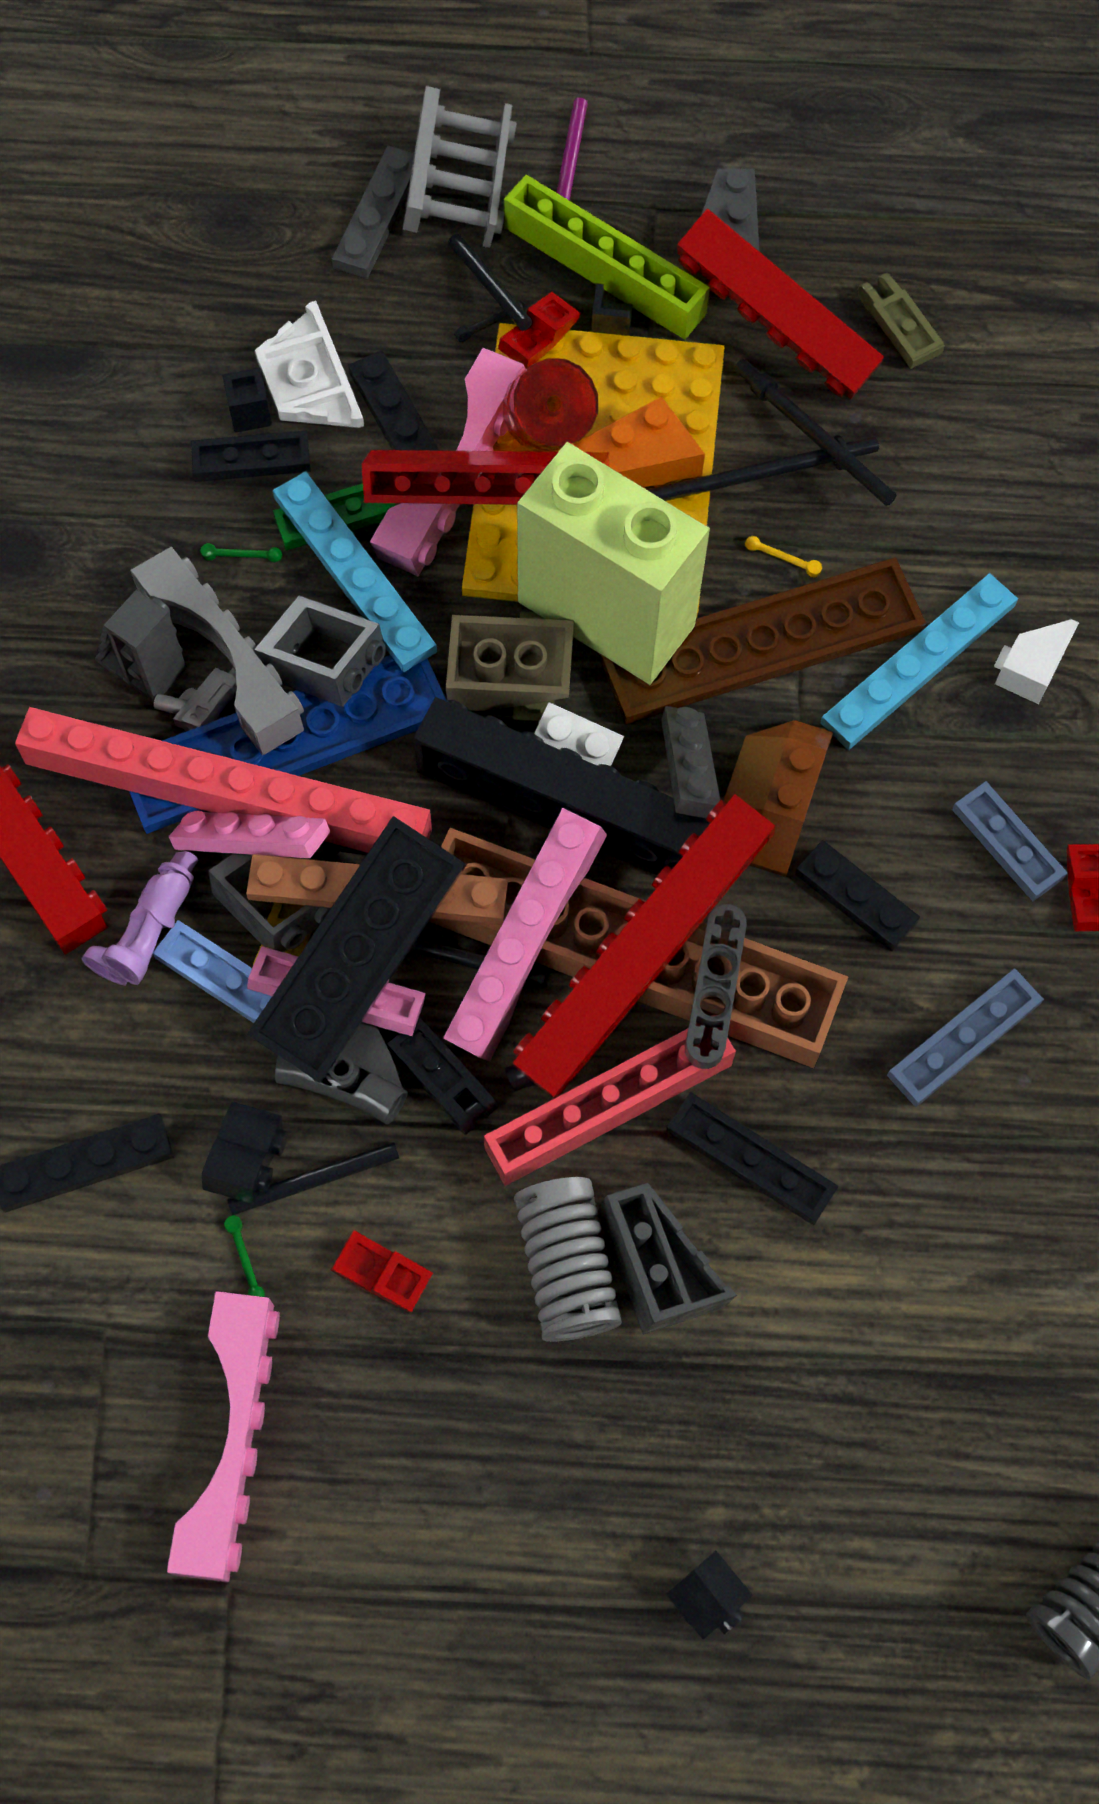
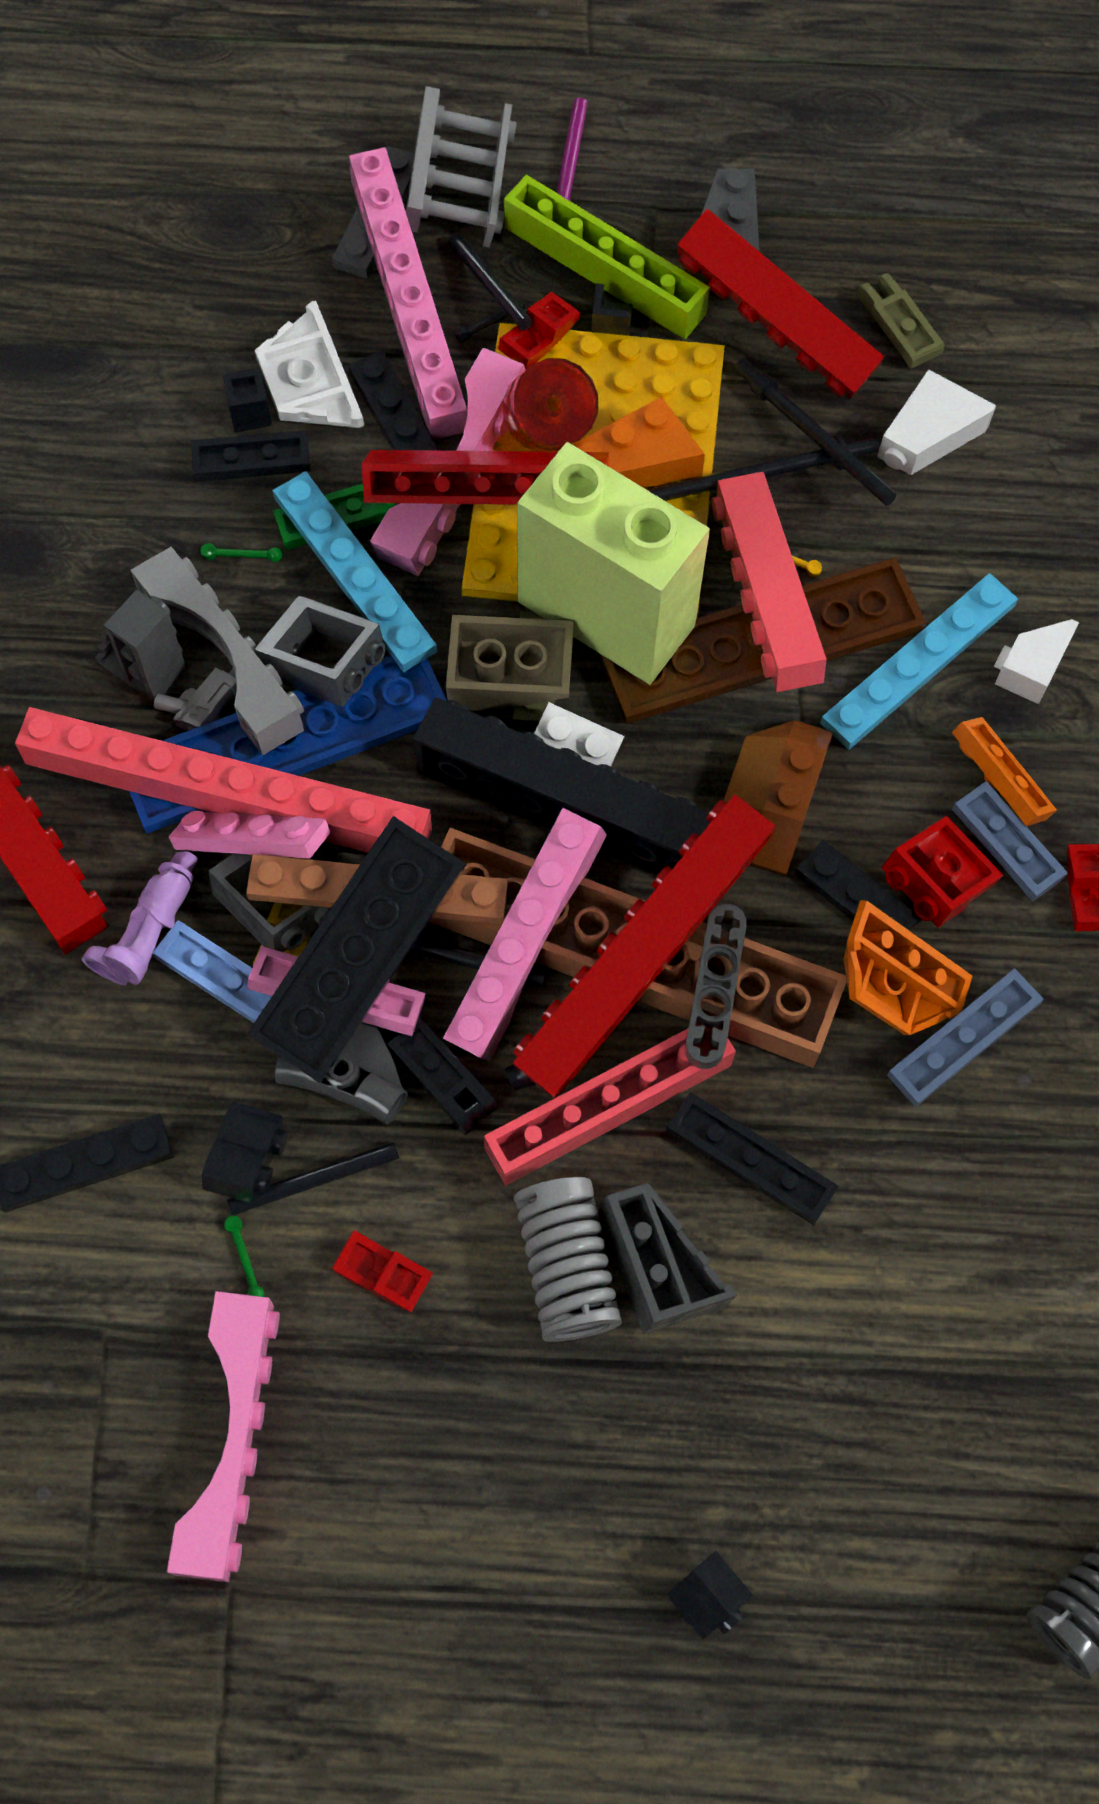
dark grey plate [661,706,720,818] -> none
none -> bright pink brick [349,147,467,440]
none -> coral brick [711,472,827,693]
none -> orange wedge [843,900,973,1035]
none -> white slope [877,370,996,475]
none -> red plate [881,816,1003,928]
none -> orange plate [952,717,1057,827]

